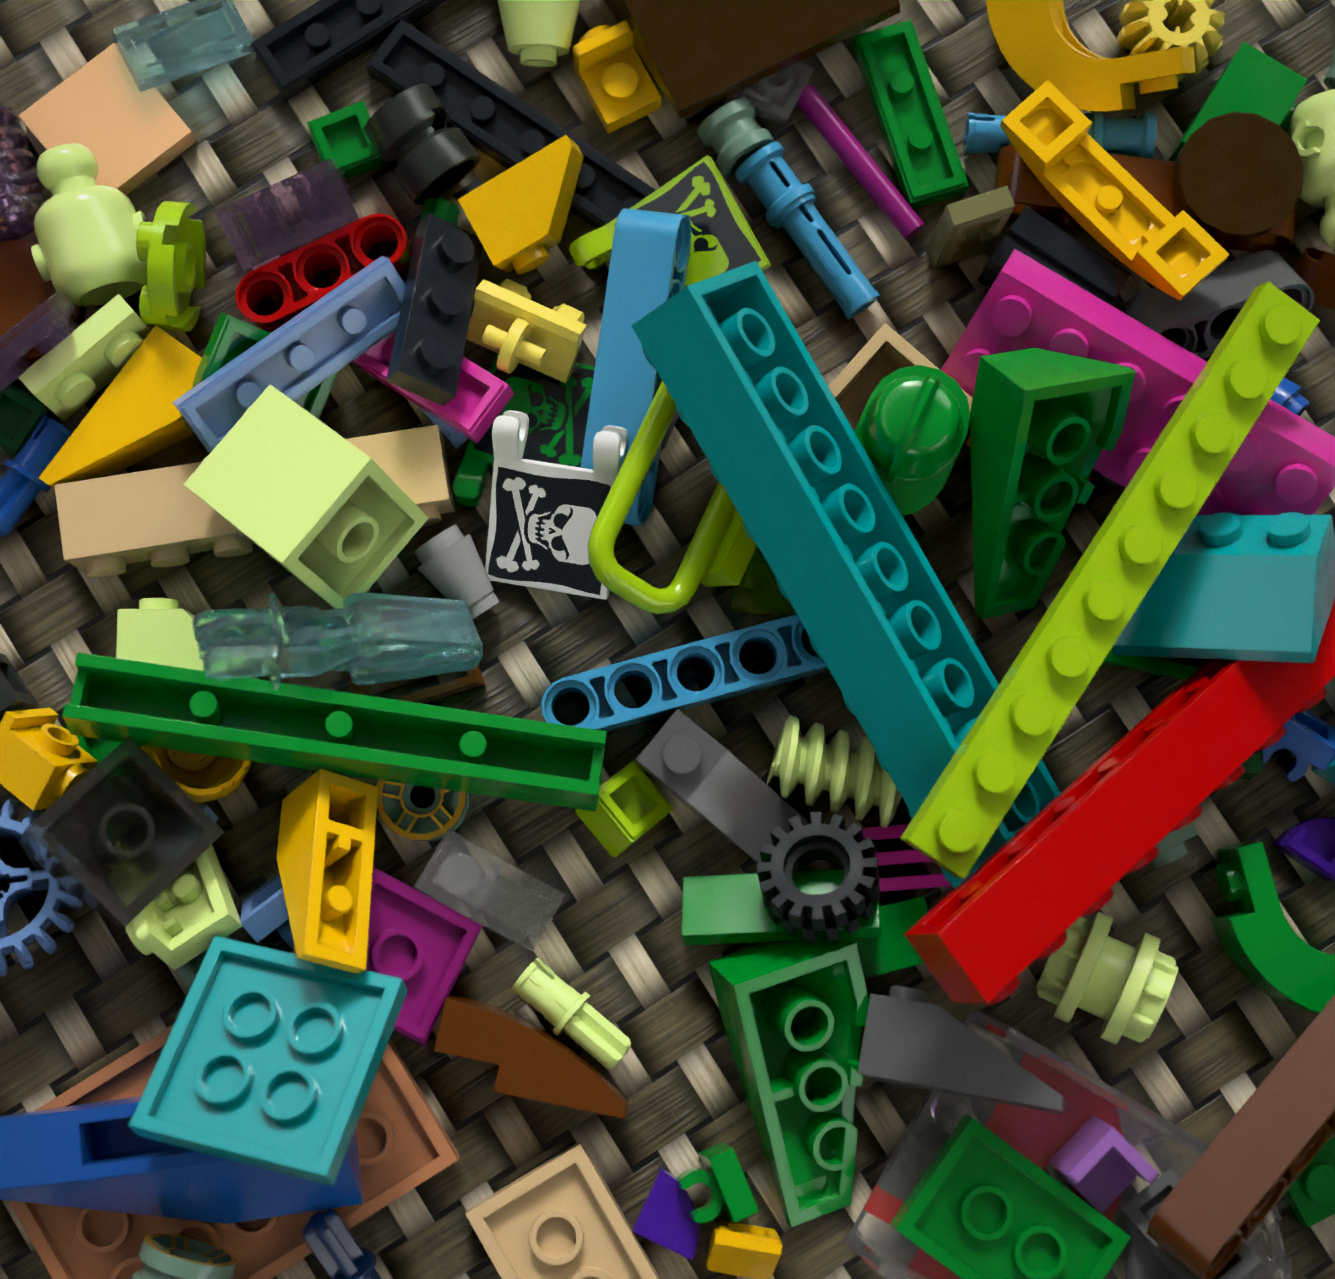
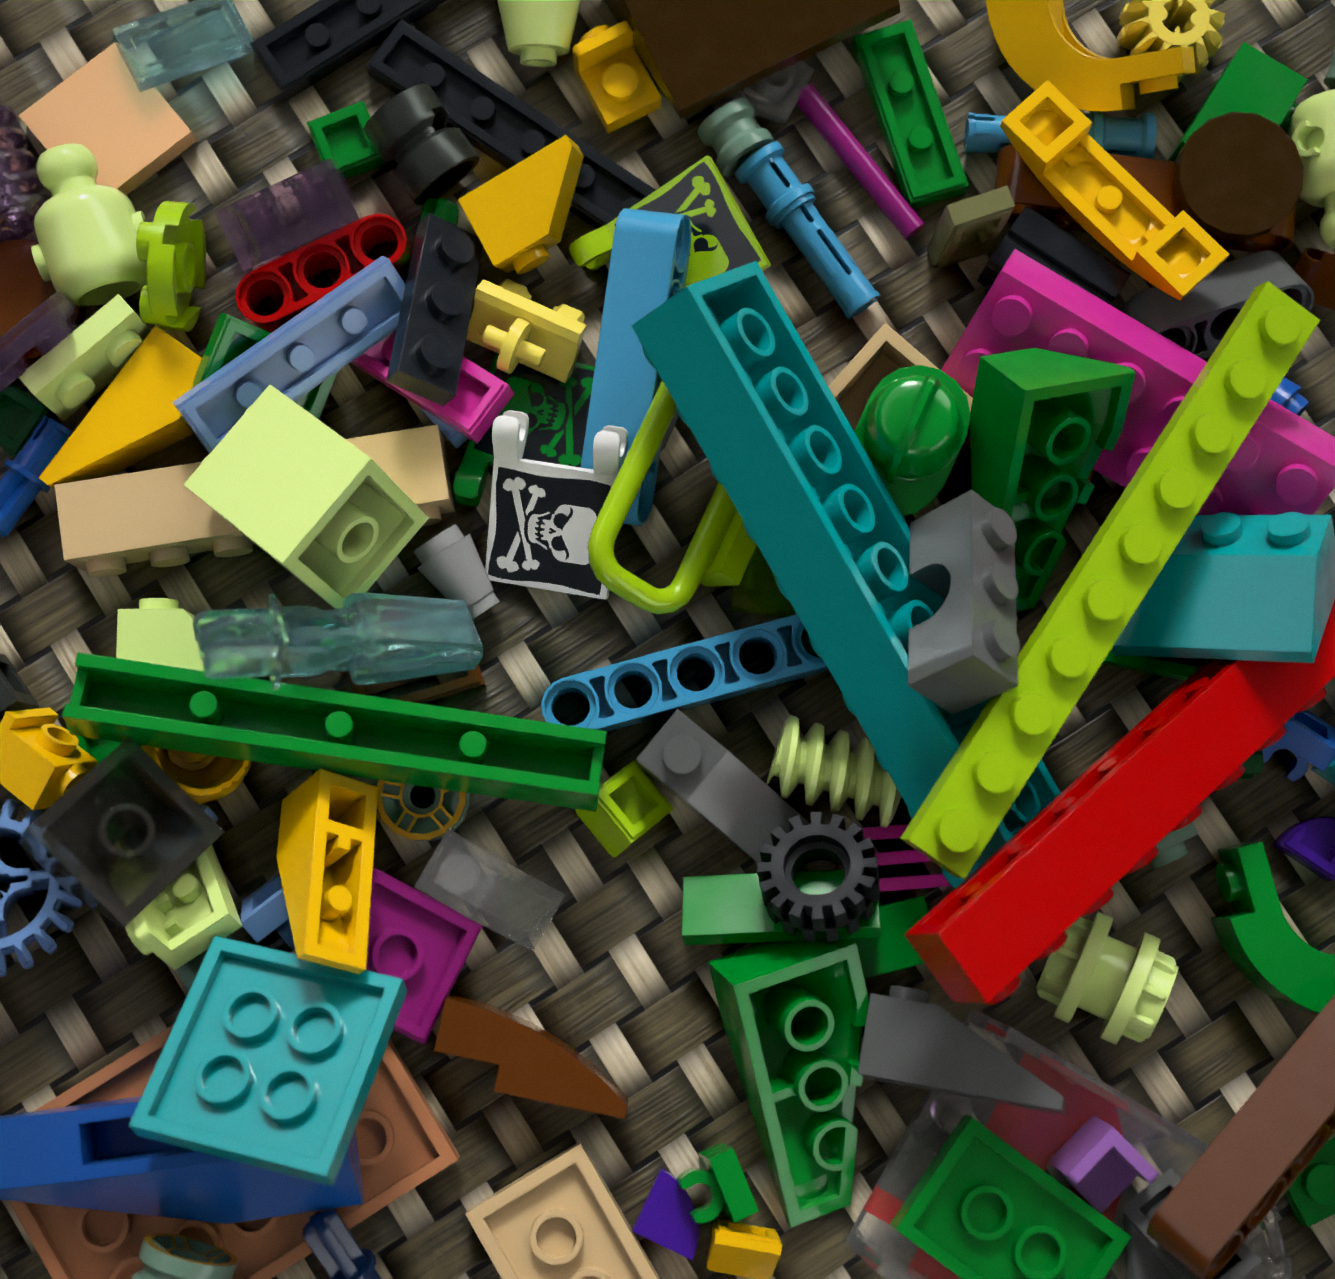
yellowish green axle [511,957,632,1069] -> none
none -> dark grey arch [908,490,1020,715]

